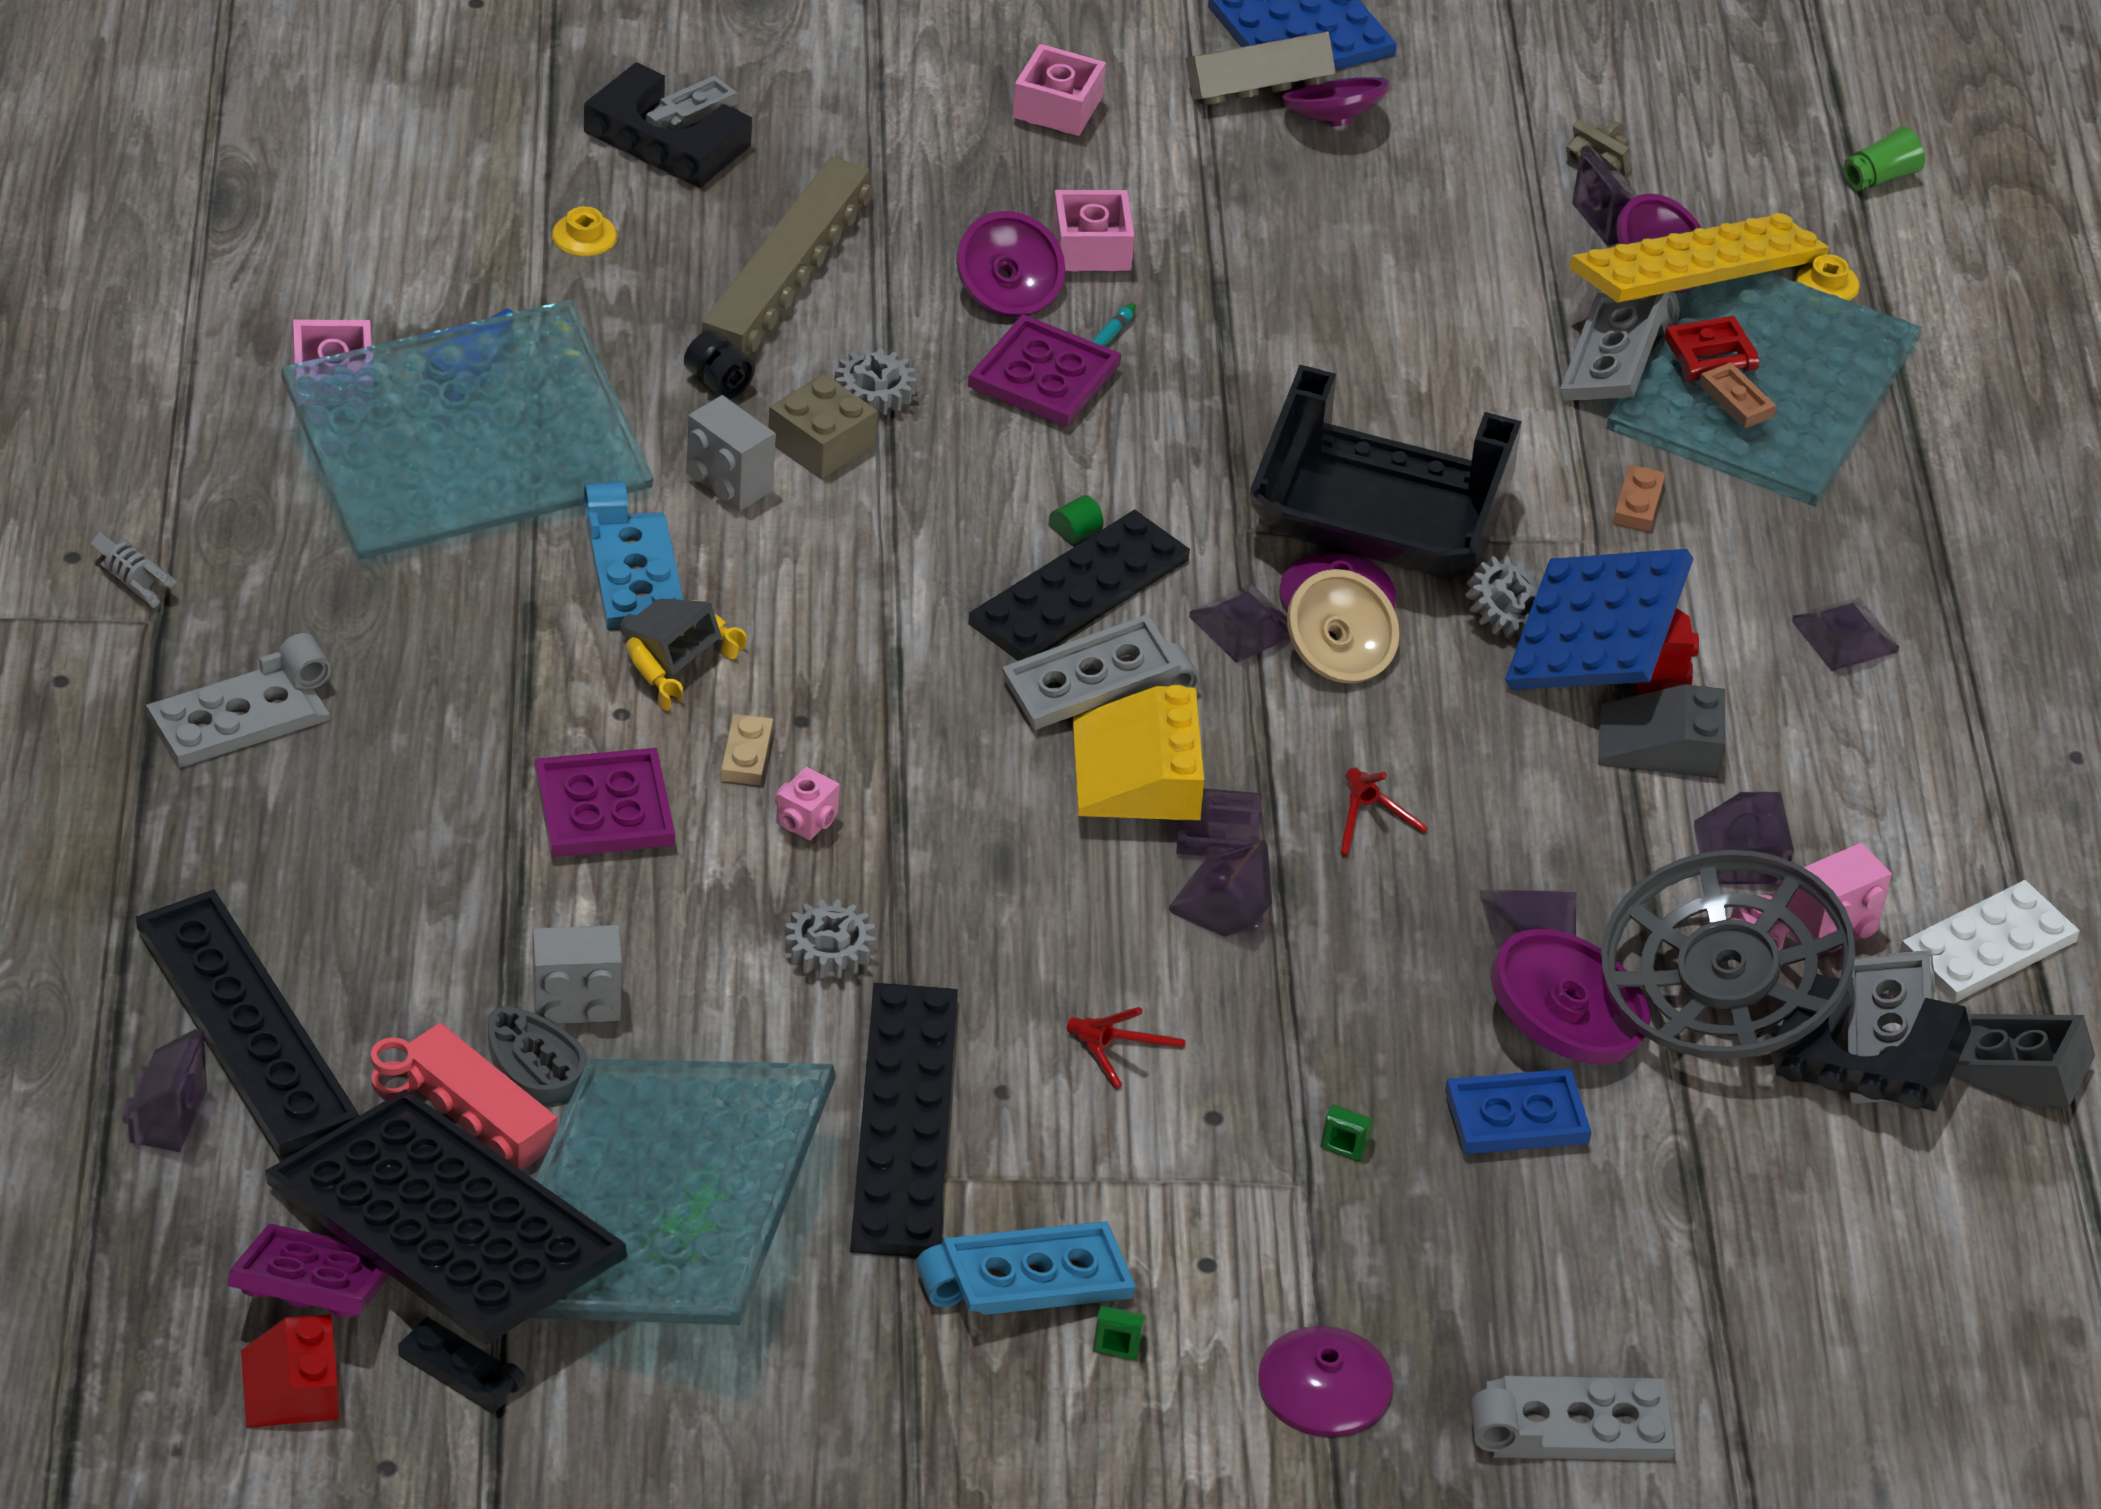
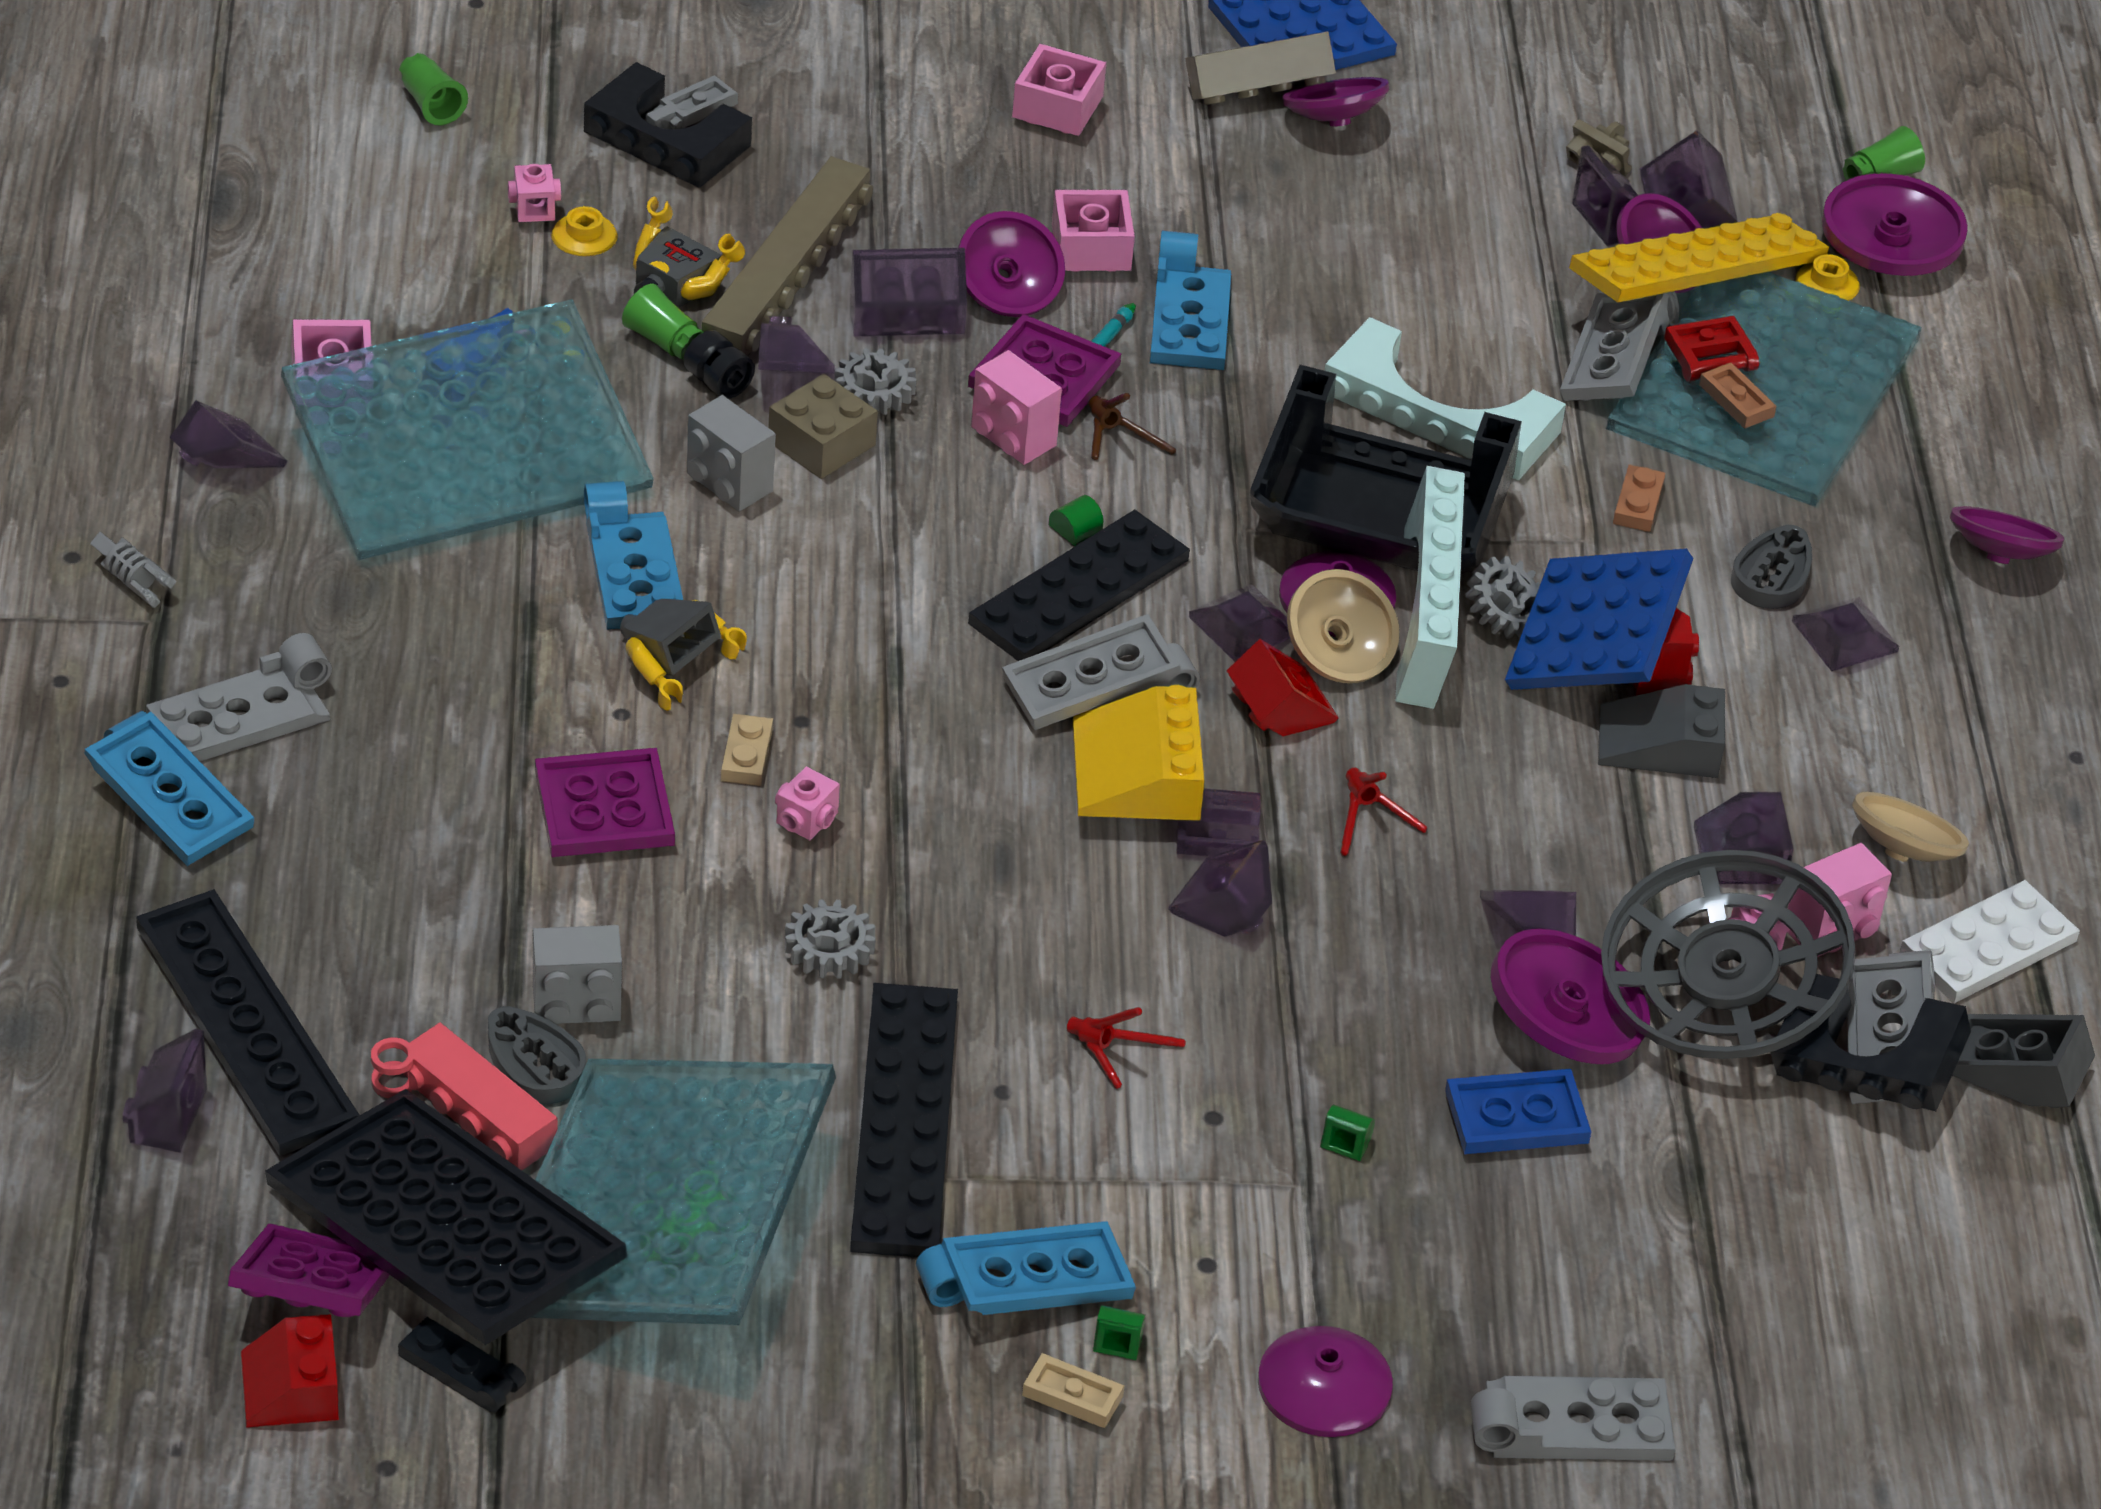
none -> dark azure hinge [84,711,254,866]
none -> clear purple slope [170,400,288,468]
none -> bright green plant [399,53,468,126]
none -> bright pink brick [508,164,561,222]
none -> bright green plant [622,284,703,360]
none -> torso [633,196,745,307]
none -> clear purple slope [758,316,835,374]
none -> clear purple slope [849,248,967,337]
none -> bright pink brick [971,350,1062,465]
none -> tan plate [1022,1353,1125,1428]
none -> reddish brown plant [1089,393,1176,460]
none -> dark azure hinge [1150,230,1231,370]
none -> red slope [1226,639,1339,737]
none -> light aqua arch [1325,317,1566,481]
none -> light aqua arch [1395,466,1465,709]
none -> clear purple slope [1640,130,1738,229]
none -> dark grey piece [1731,525,1812,609]
none -> magenta dish [1822,173,1968,276]
none -> tan dish [1852,792,1969,862]
none -> magenta dish [1950,506,2064,564]

